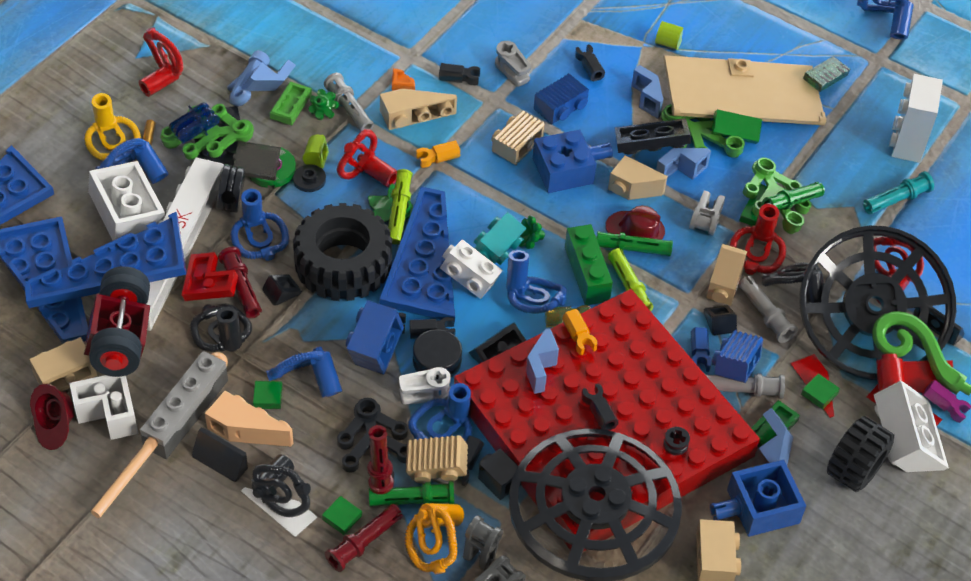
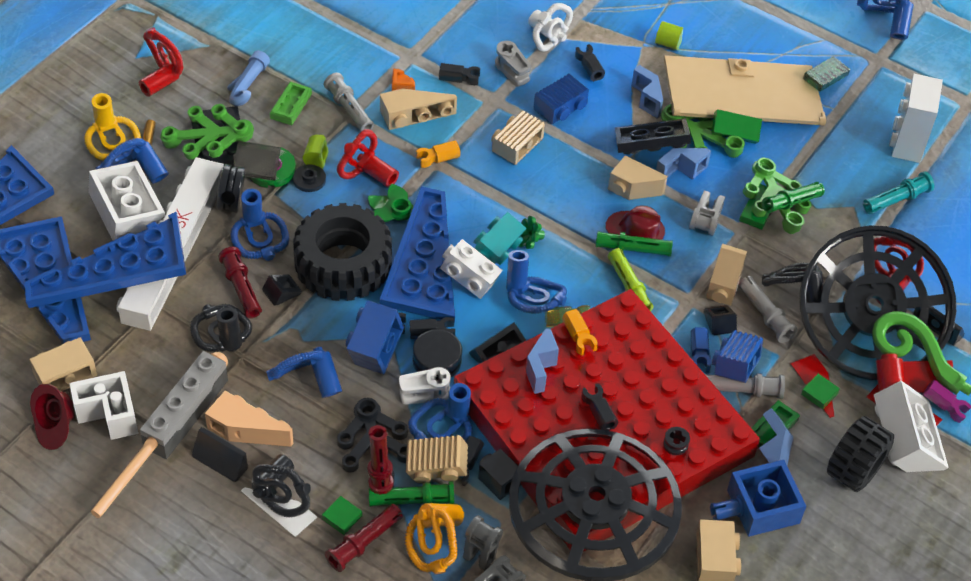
brick [84,266,150,377] -> none
clear blue arm [169,102,220,144] -> none
red plate [182,252,238,301] -> none
medium blue slope [242,59,296,91] -> none
green tile [253,381,283,409] -> none
green plant [308,89,339,120] -> none
lime pin [388,169,413,245] -> none
blue brick [532,129,613,193] -> none
green brick [564,224,613,306] -> none
red piece [729,204,787,275] -> none
none -> white piece [528,3,573,52]

